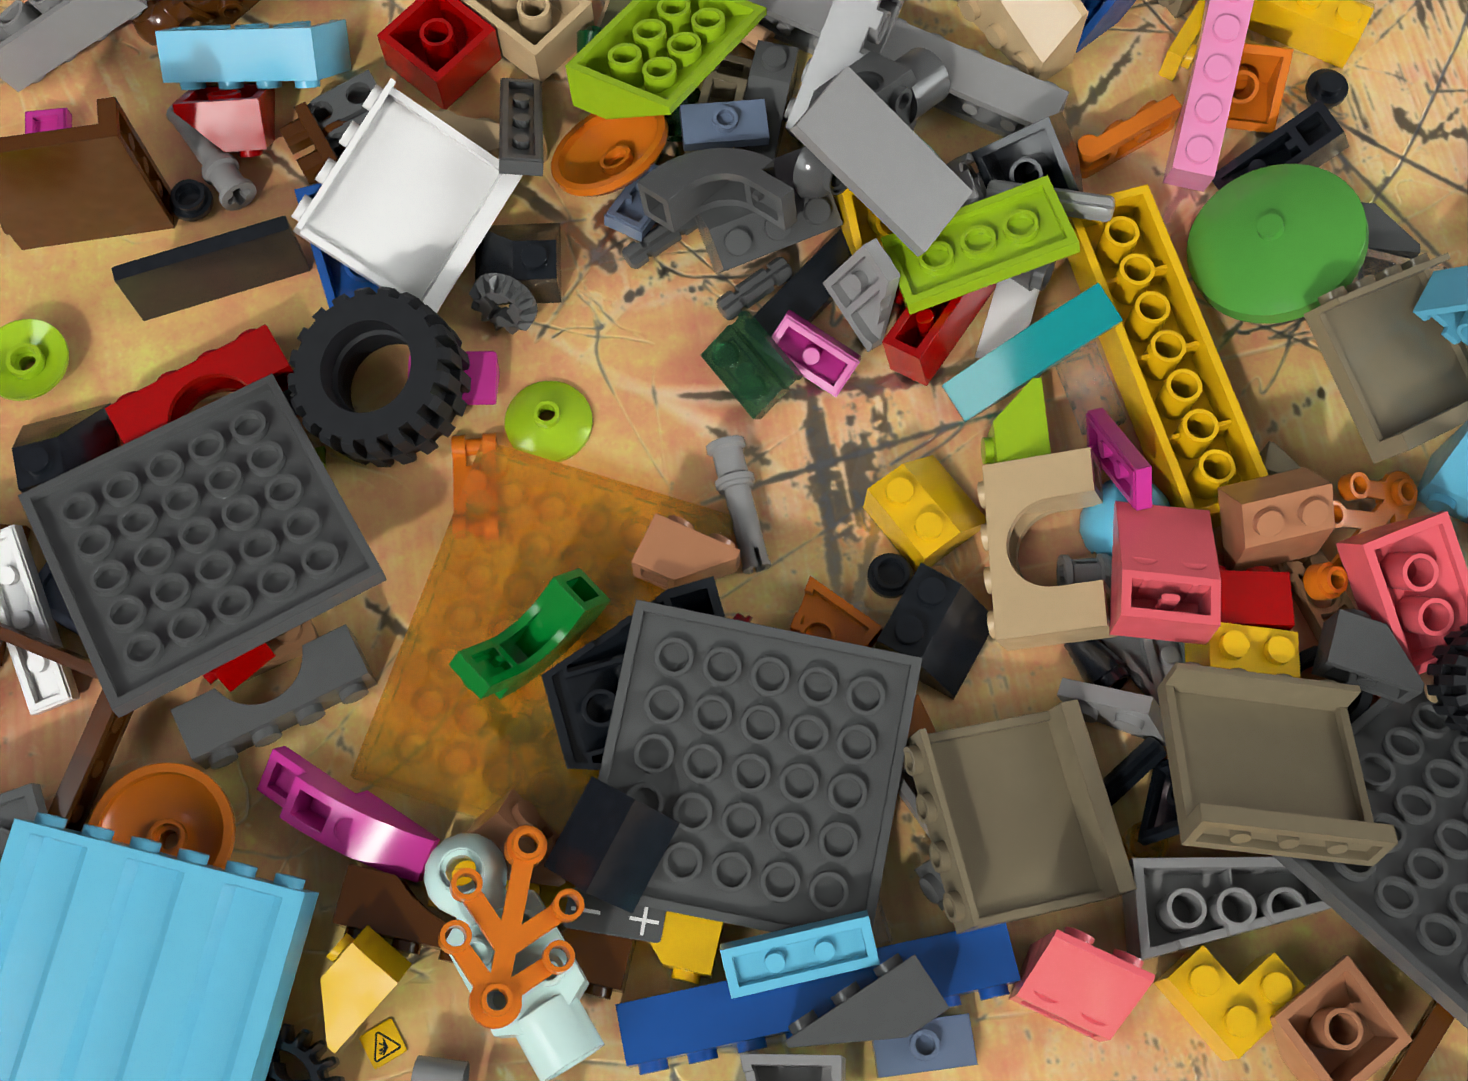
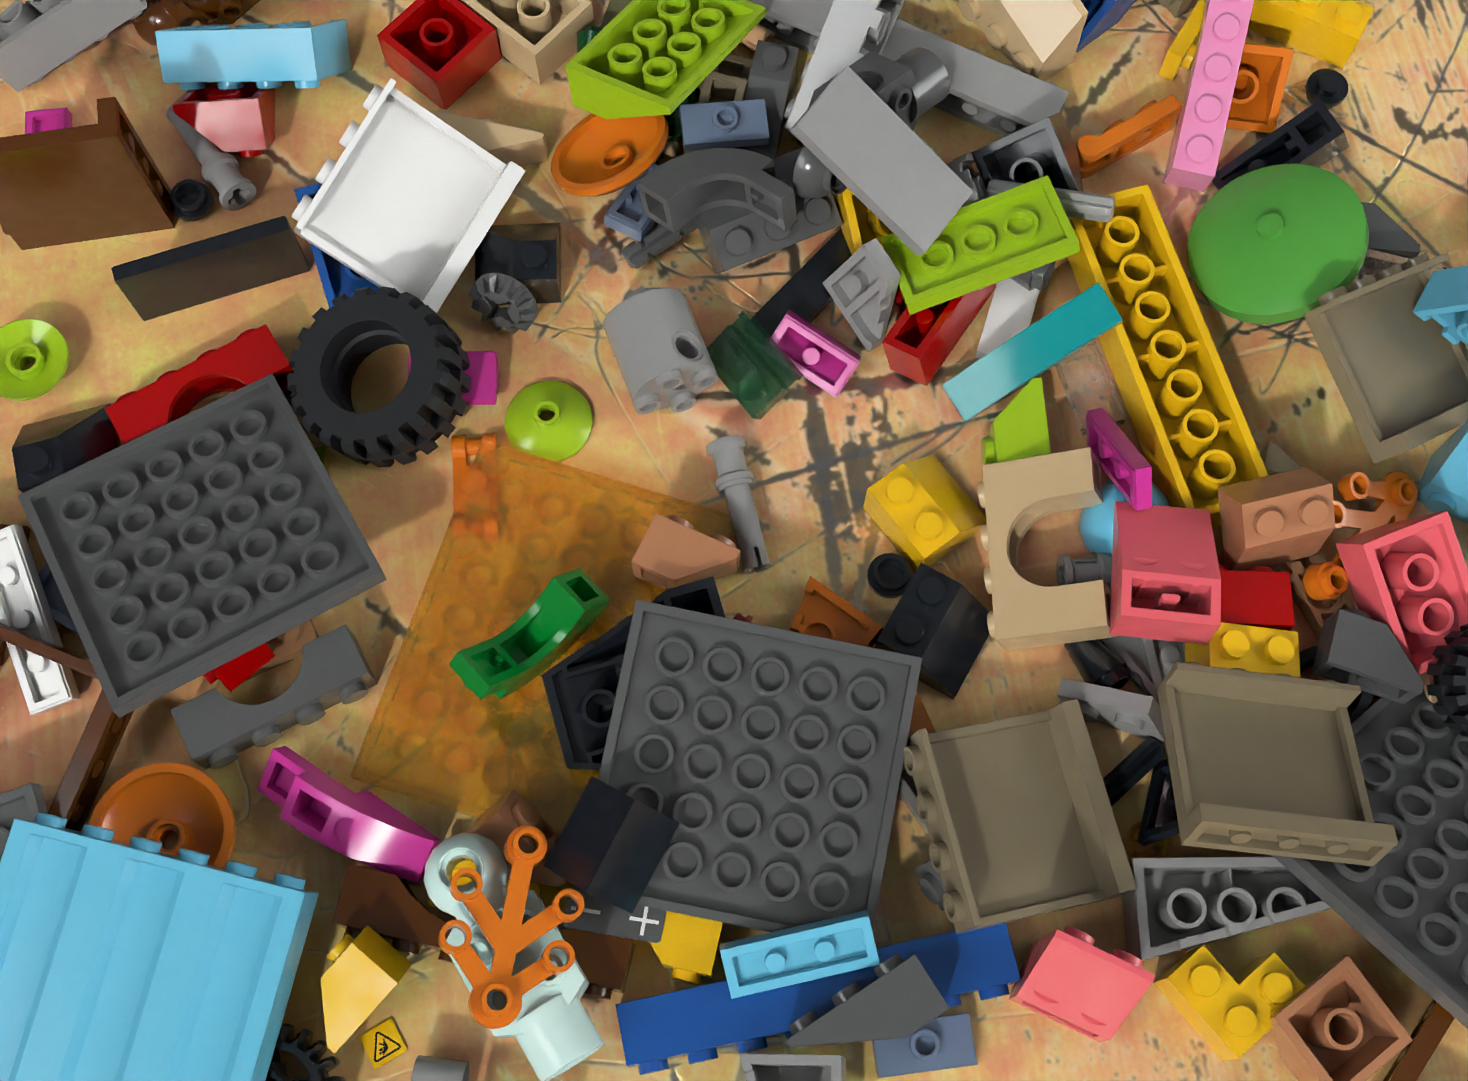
hips [279,69,377,185] -> none
dark grey tile [499,78,544,176] -> none
dark grey axle [716,257,793,320] -> none
none -> light grey cylinder [603,288,719,415]

